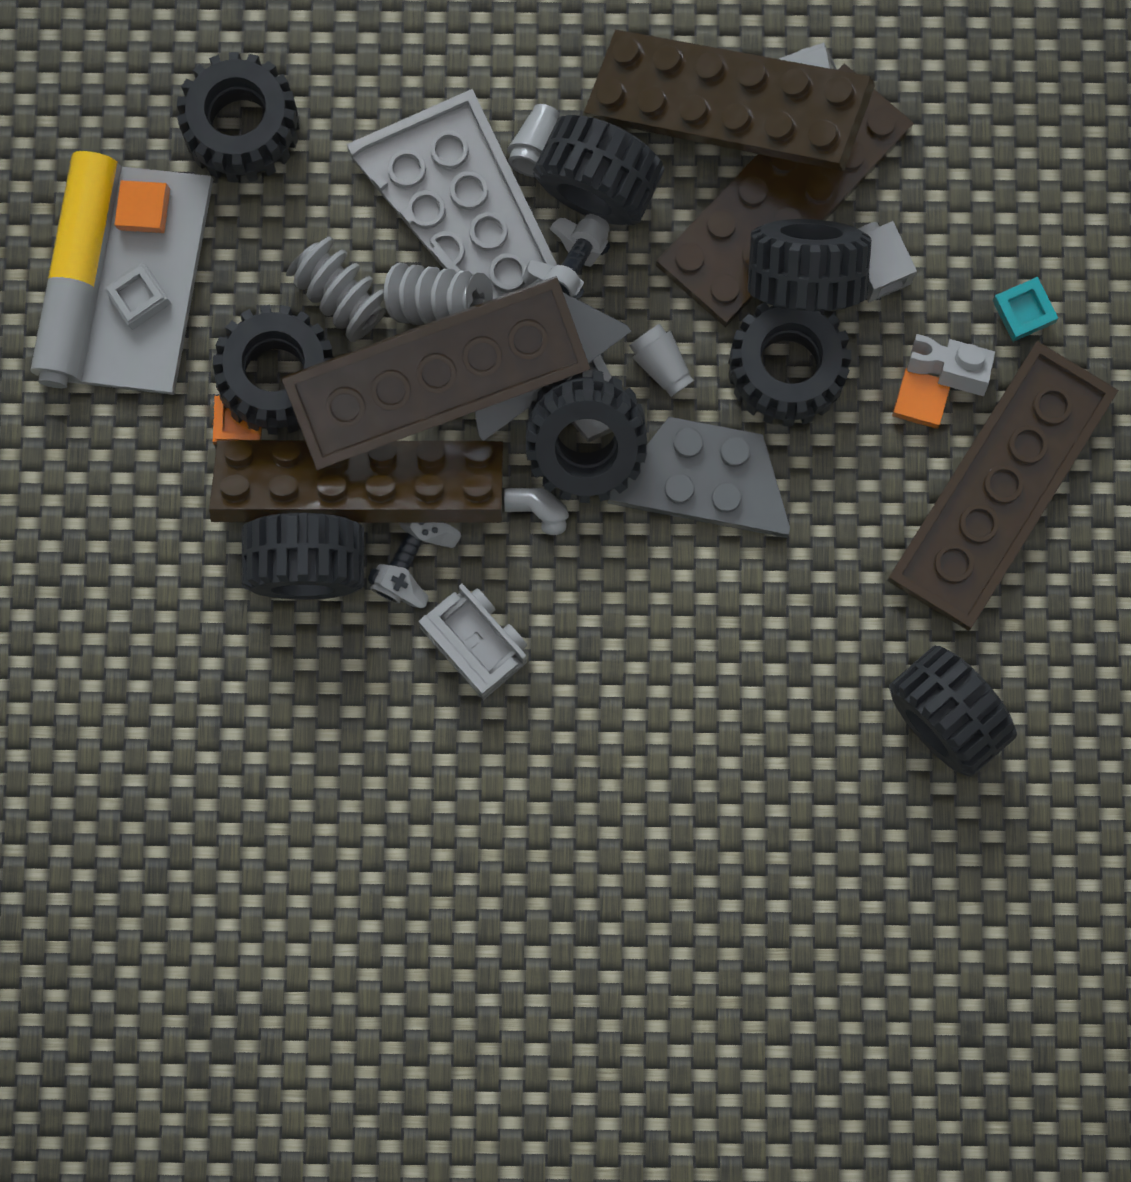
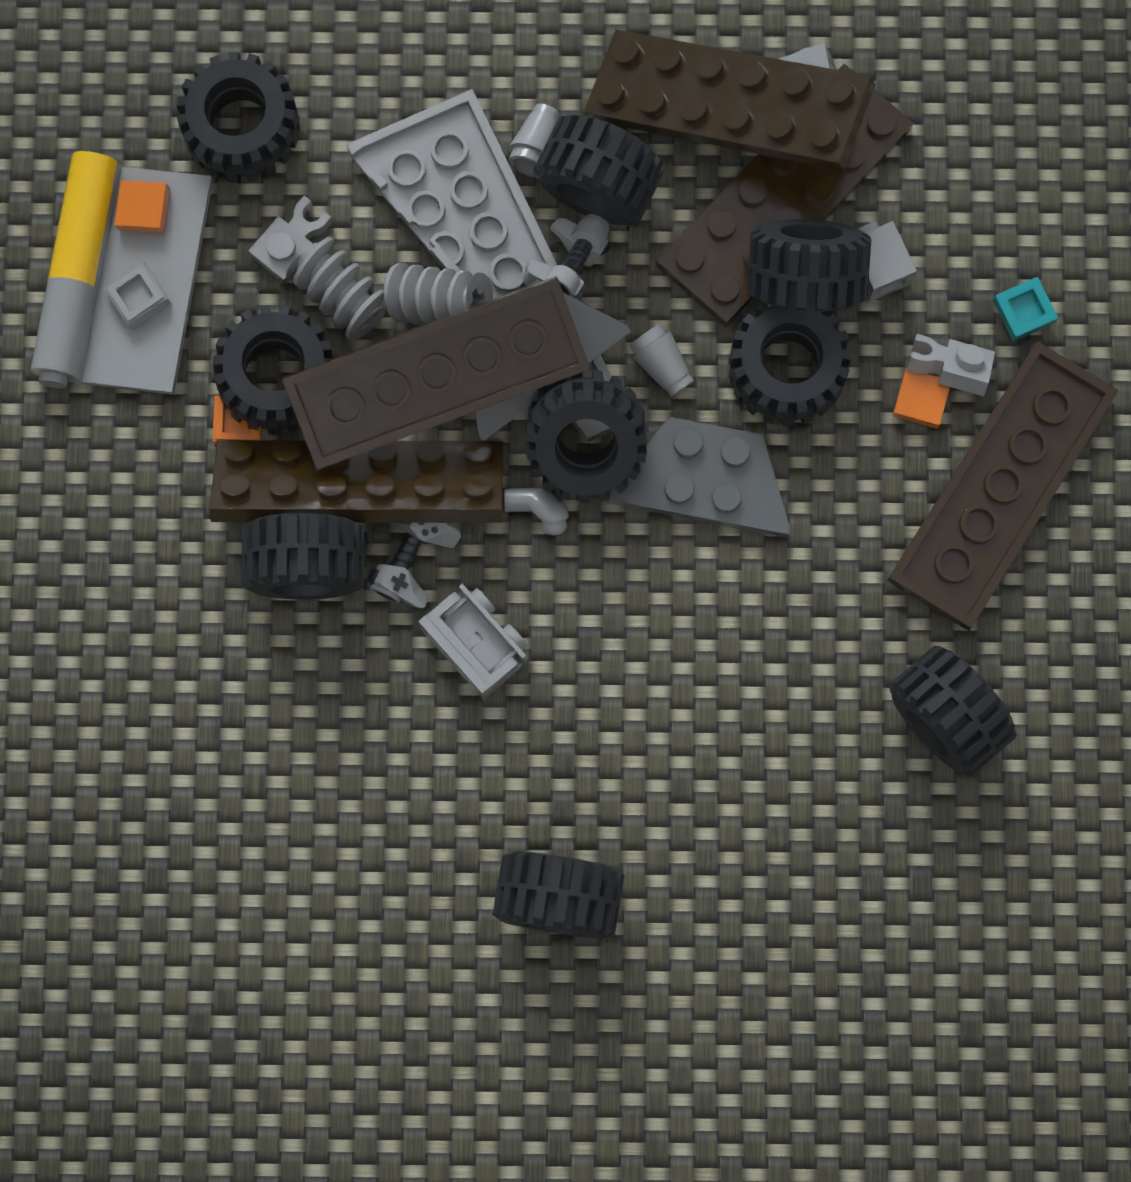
none -> light grey plate [248,195,333,285]
none -> black tyre [492,851,625,939]

